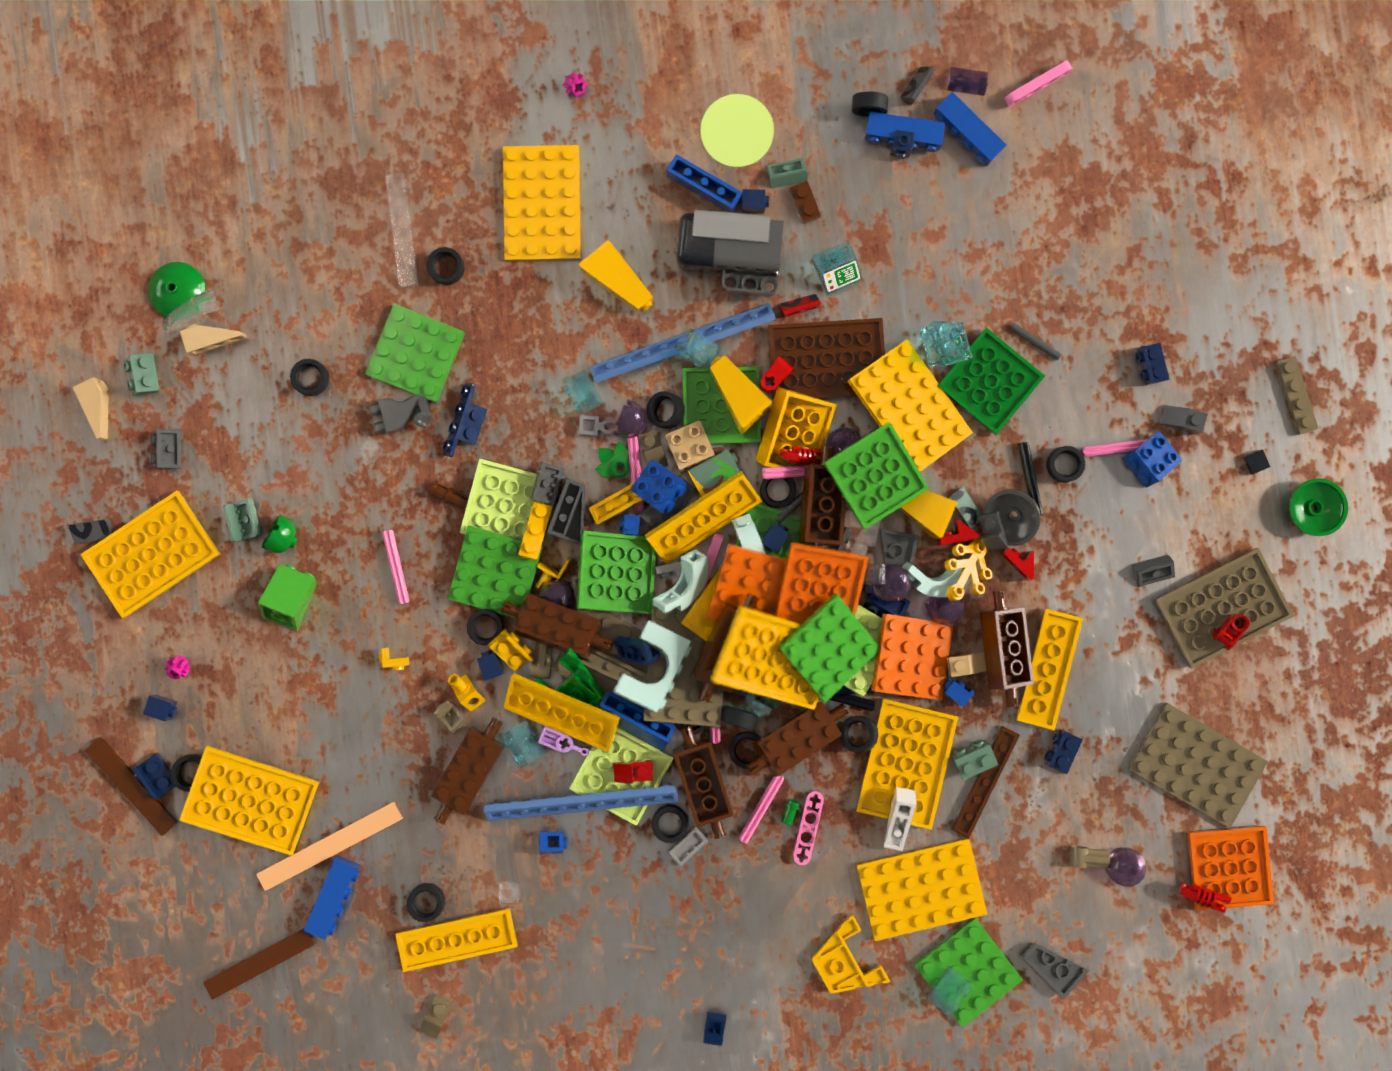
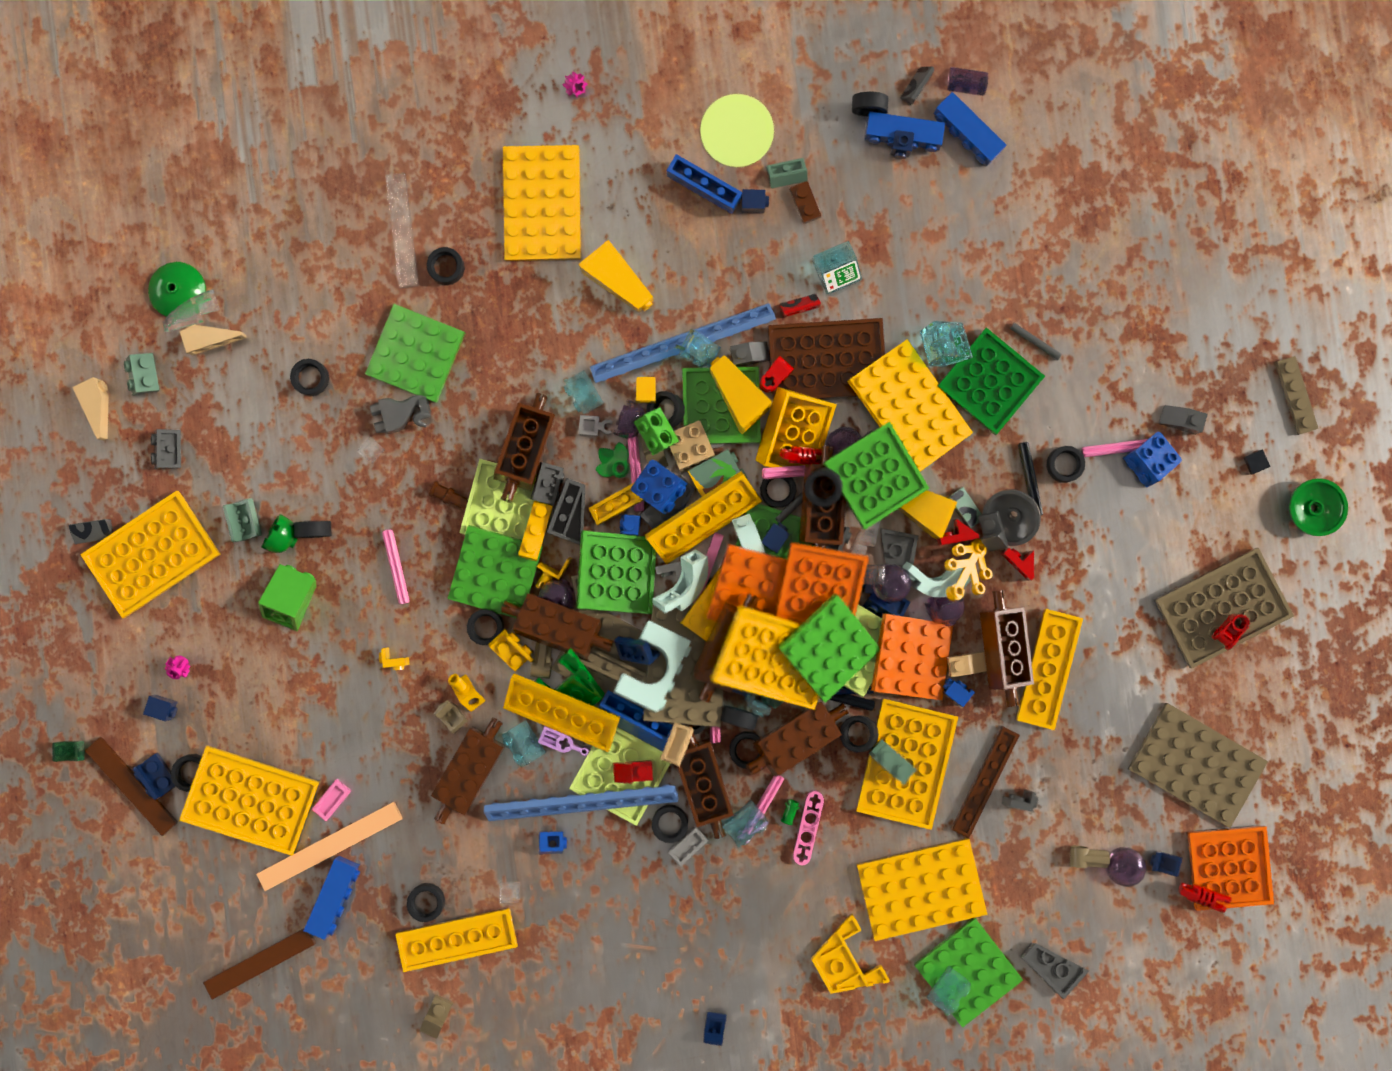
dark blue bracket [442,383,487,457] -> none
dark blue brick [477,650,505,681] -> none
piece [674,210,784,297] -> none
white slope [884,787,916,851] -> none
sand green bracket [951,740,998,781] -> none
bright pink beam [1004,61,1073,107] -> none
dark blue bracket [1044,729,1083,774] -> none
dark grey slope [1132,555,1175,587] -> none
dark blue bracket [1135,343,1170,386] -> none
none -> clear green bracket [52,741,85,762]
none -> black tyre [294,521,332,538]
none -> bright pink tile [311,779,352,821]
none -> reddish brown brick [494,393,555,503]
none -> bright green brick [634,407,679,456]
none -> yellow bracket [636,377,656,403]
none -> tan tile [660,723,694,766]
none -> clear light blue bracket [722,800,768,848]
none -> dark grey slope [730,342,770,367]
none -> black tyre [804,468,843,507]
none -> sand green panel [868,739,916,785]
none -> dark grey bracket [1002,789,1038,812]
none -> dark blue bracket [1150,851,1183,877]

